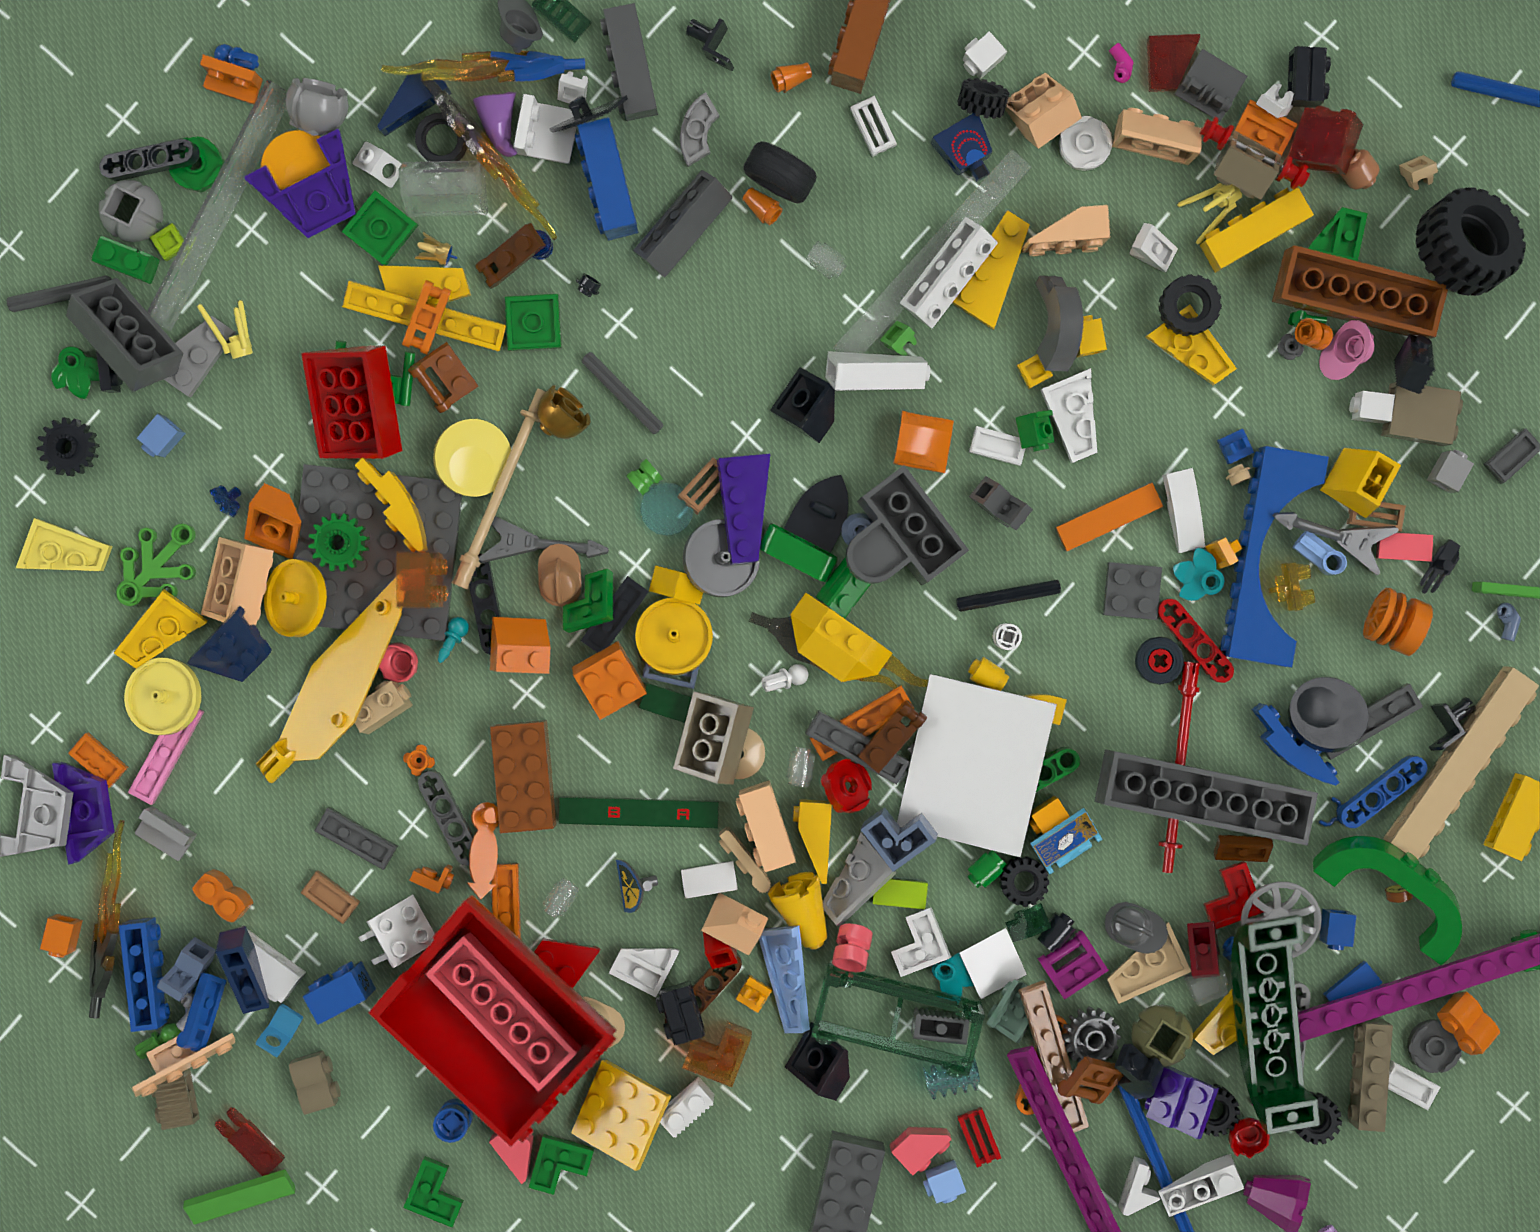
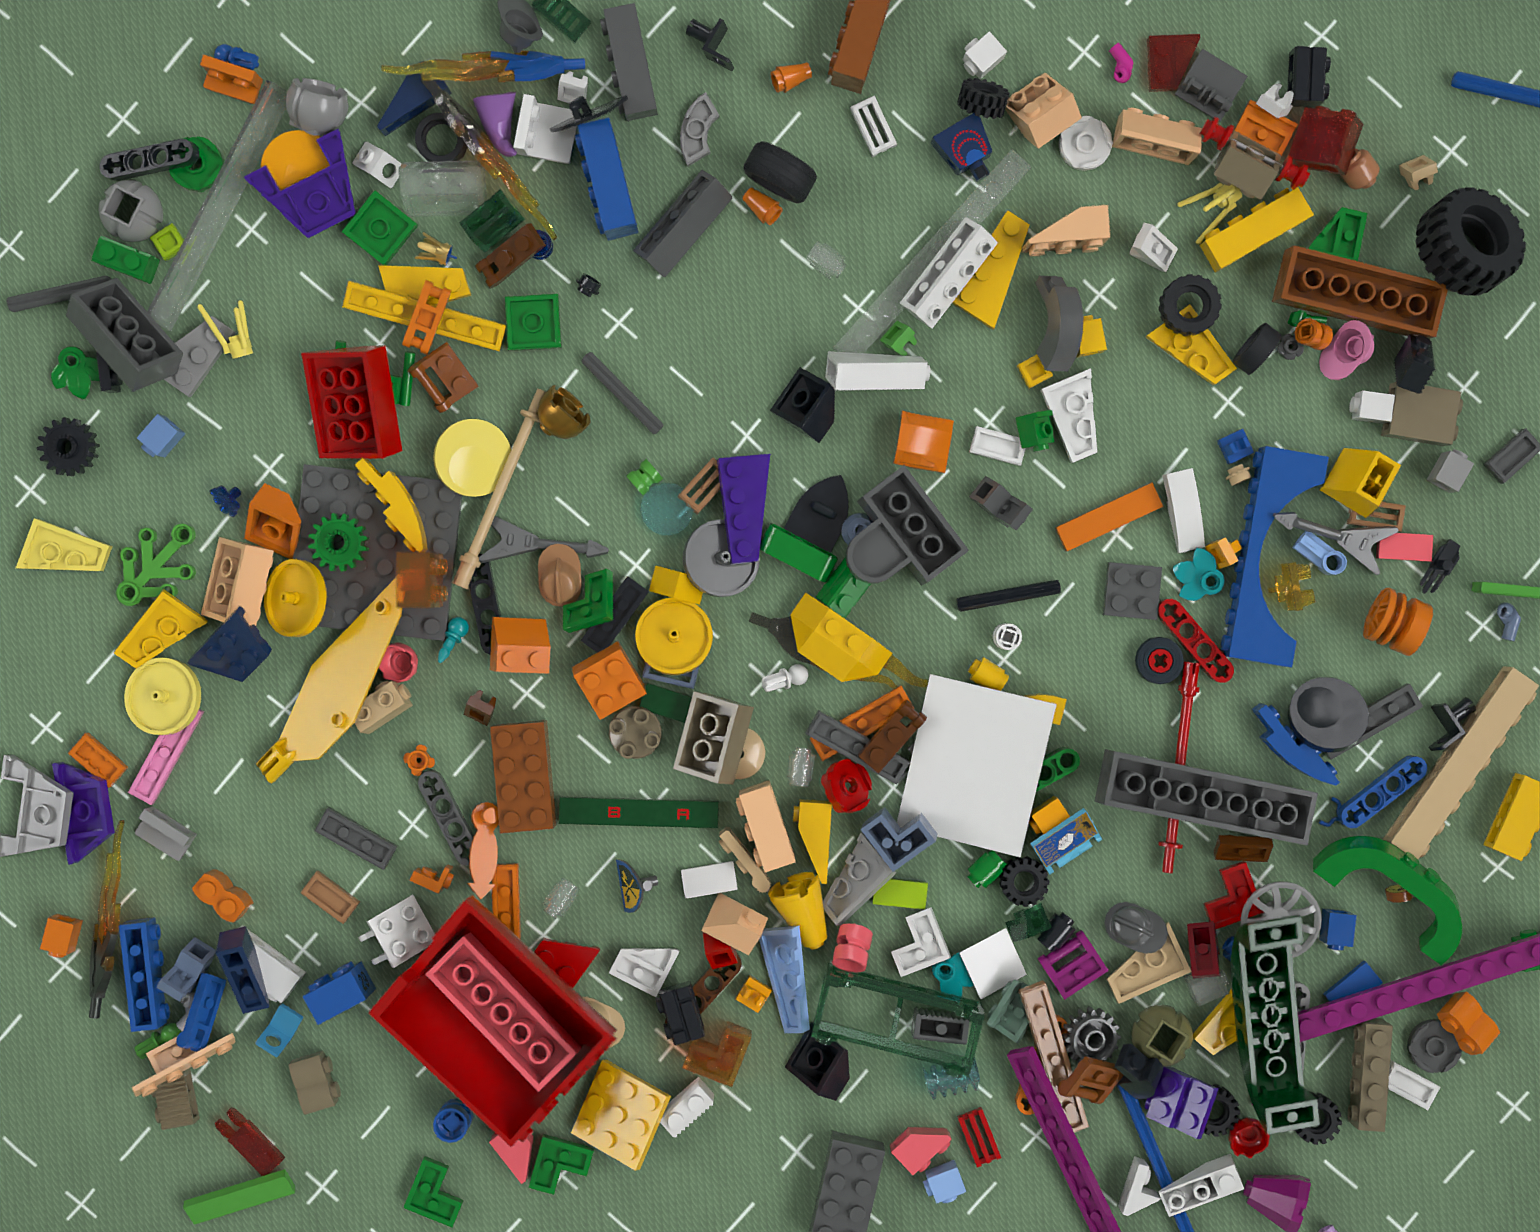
none -> clear green brick [459,189,525,253]
none -> reddish brown tile [463,690,496,726]
none -> dark tan dish [609,706,662,759]
none -> black tyre [1233,322,1282,375]

